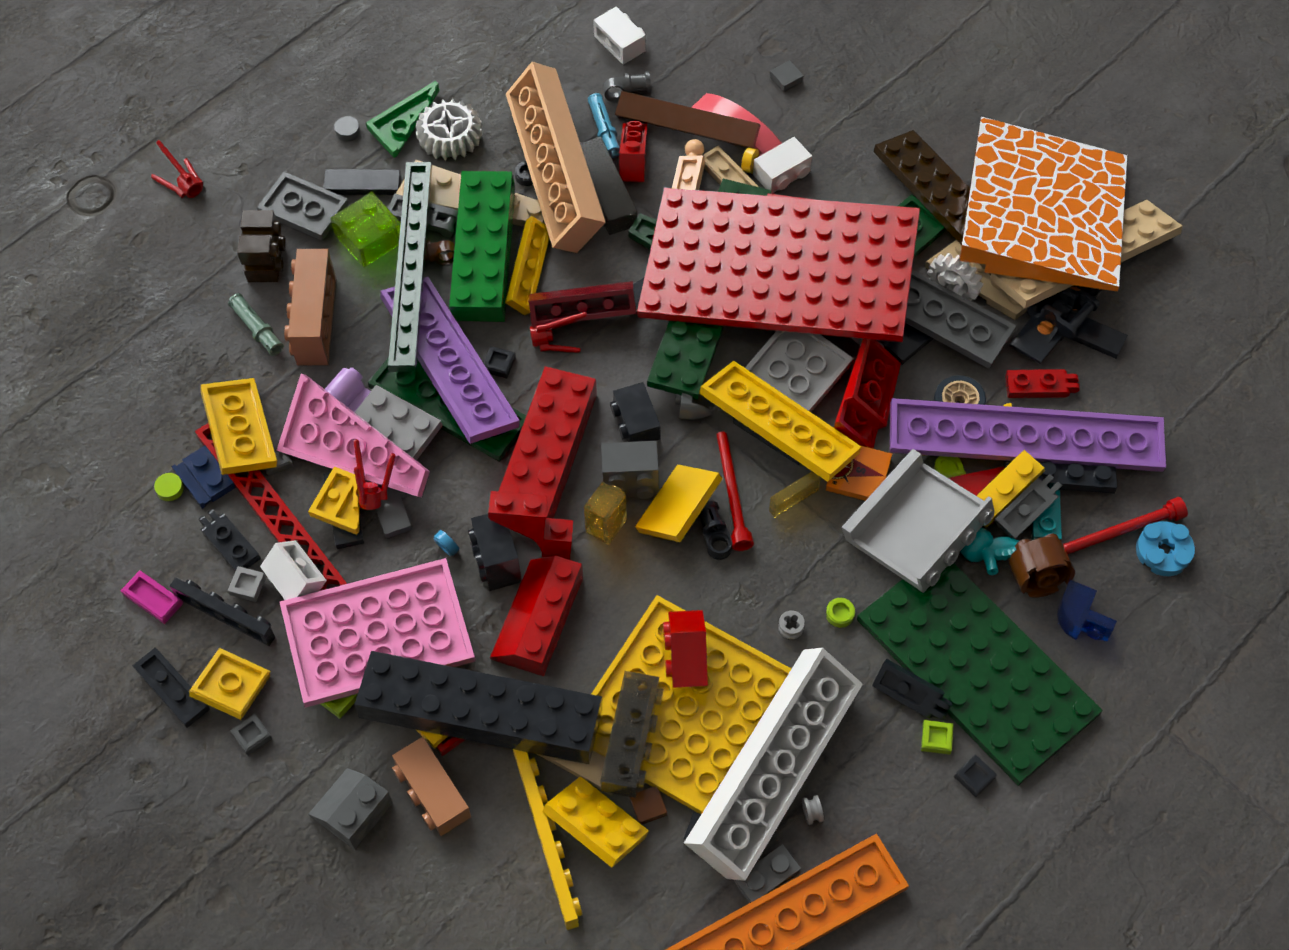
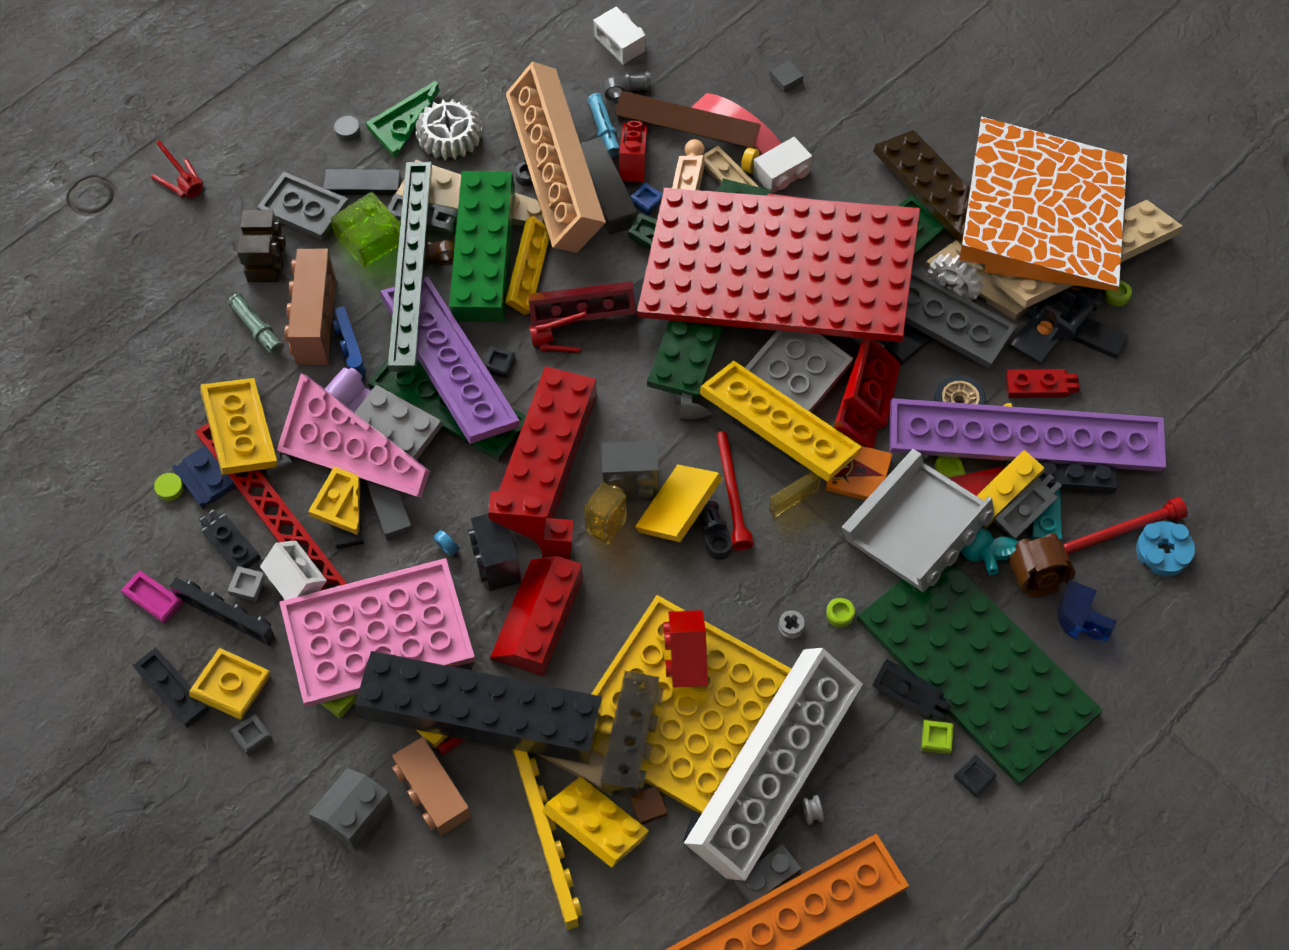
red plant [354,439,396,510] -> none
black brick [610,382,661,442] -> none
none -> blue plate [332,306,366,380]
none -> blue tile [629,182,663,216]
none -> lime tile [1104,280,1132,307]

